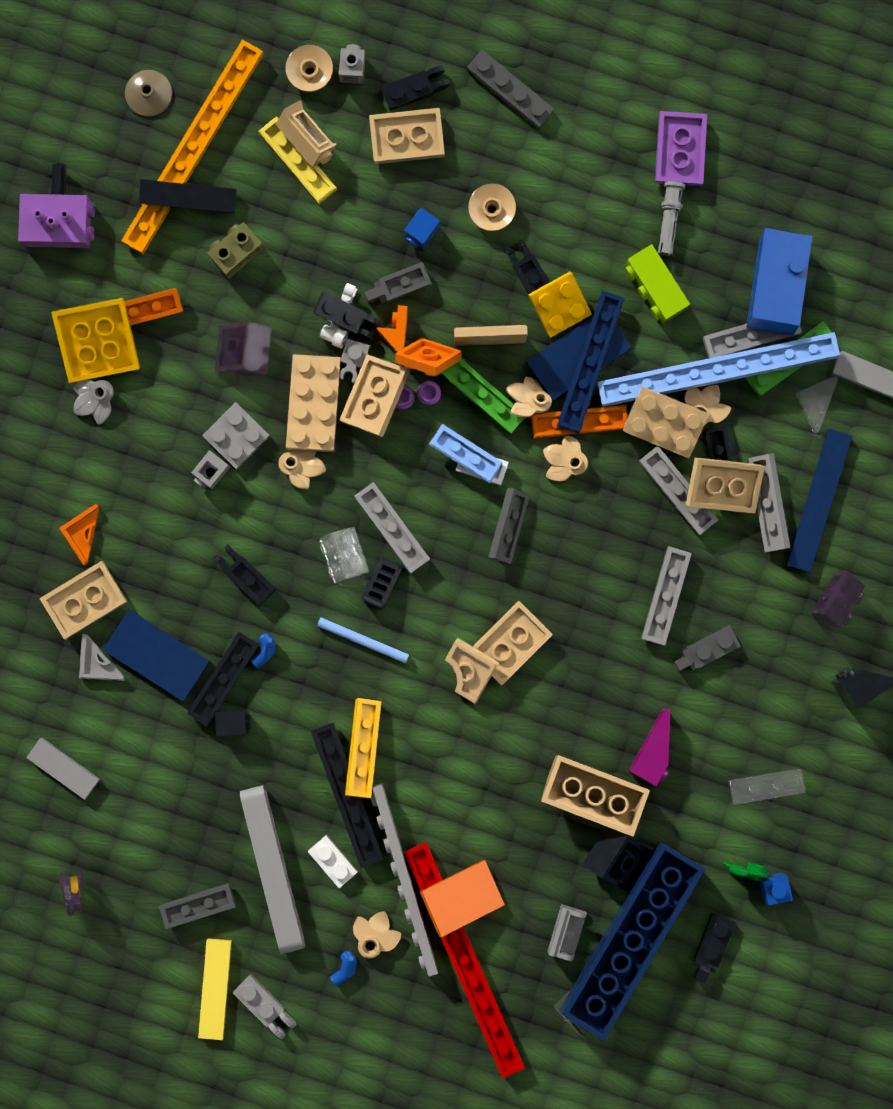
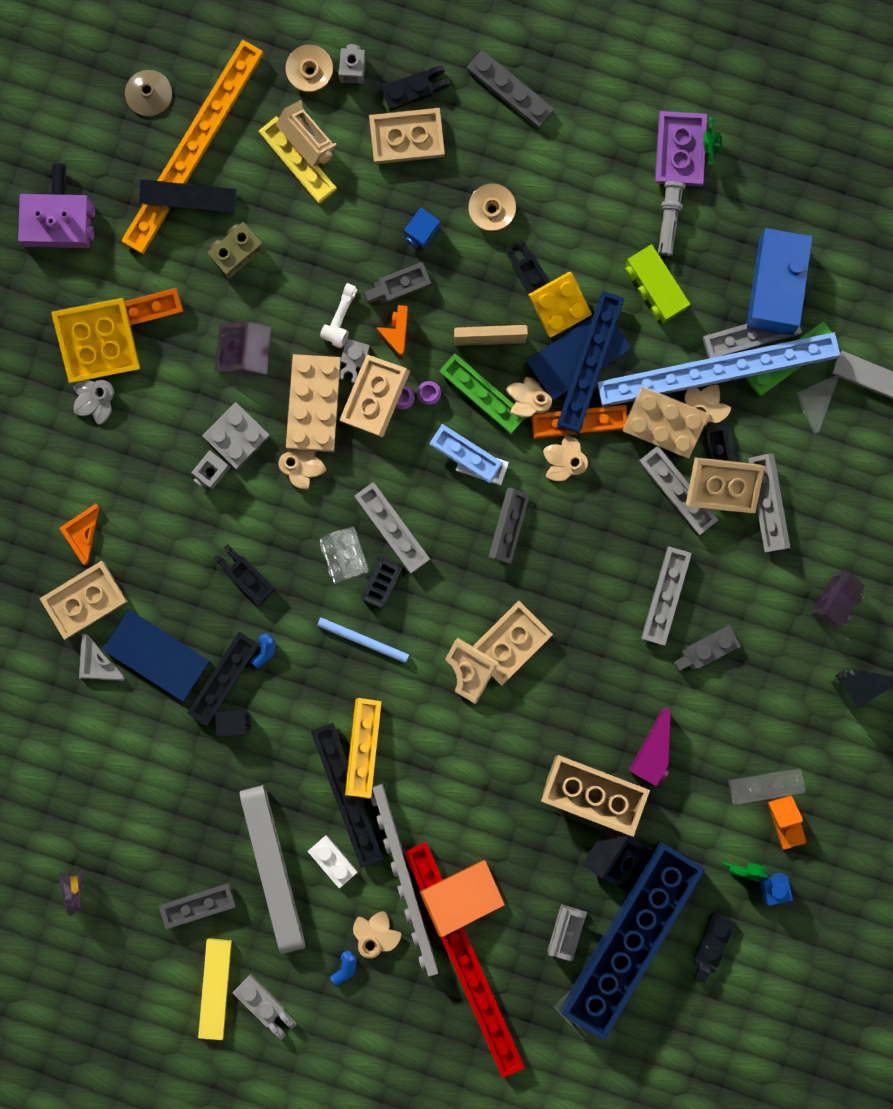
light grey tile [26,738,100,800] -> none
black hinge [313,291,381,341] -> none
orange plate [395,338,462,376] -> none
dark blue tile [786,429,852,573] -> none
none -> green plate [703,117,722,166]
none -> orange slope [768,795,807,850]

